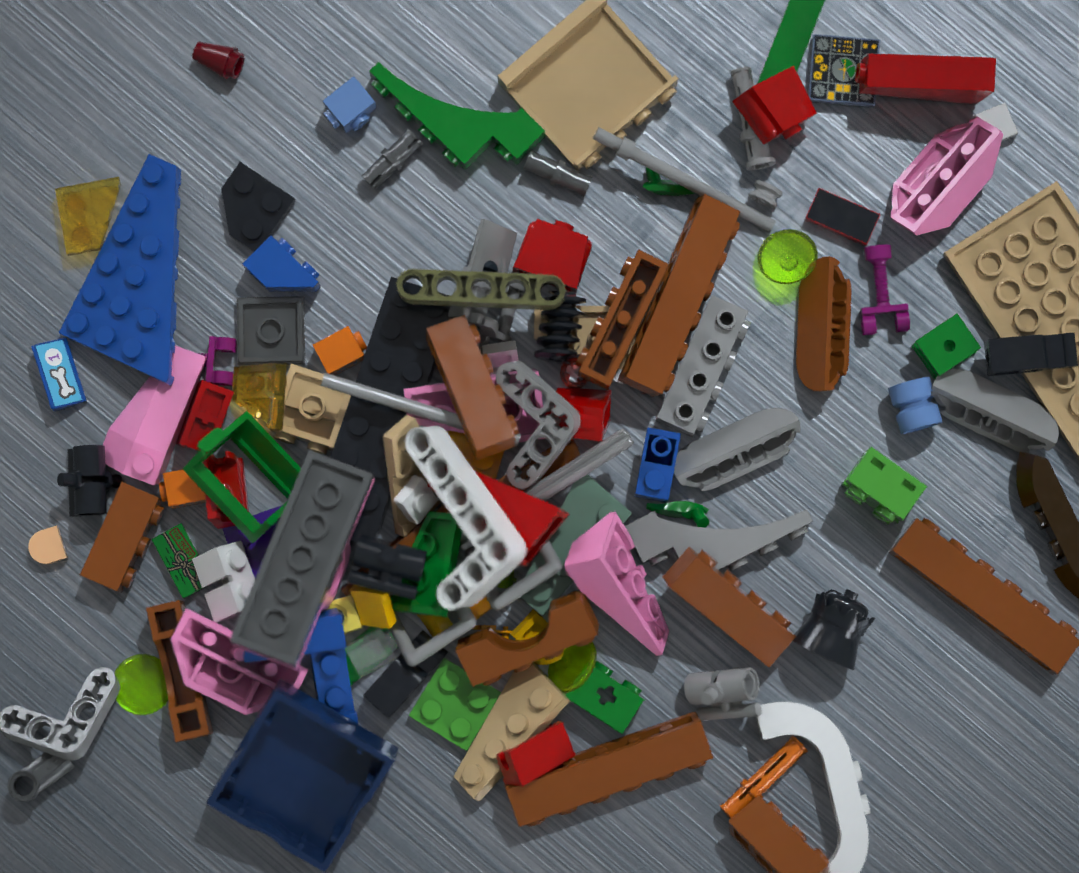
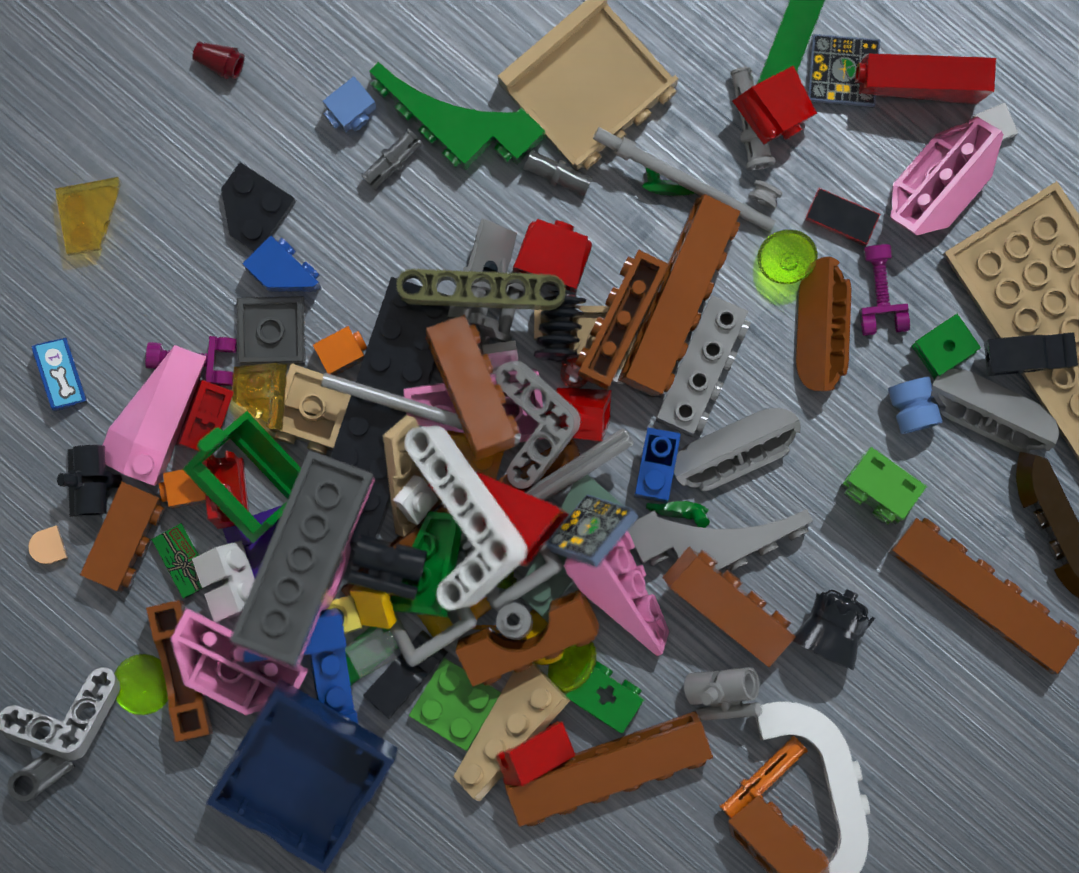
blue wing [59,154,181,386] -> none
none -> light grey brick [496,603,533,640]
none -> tile [545,495,638,567]

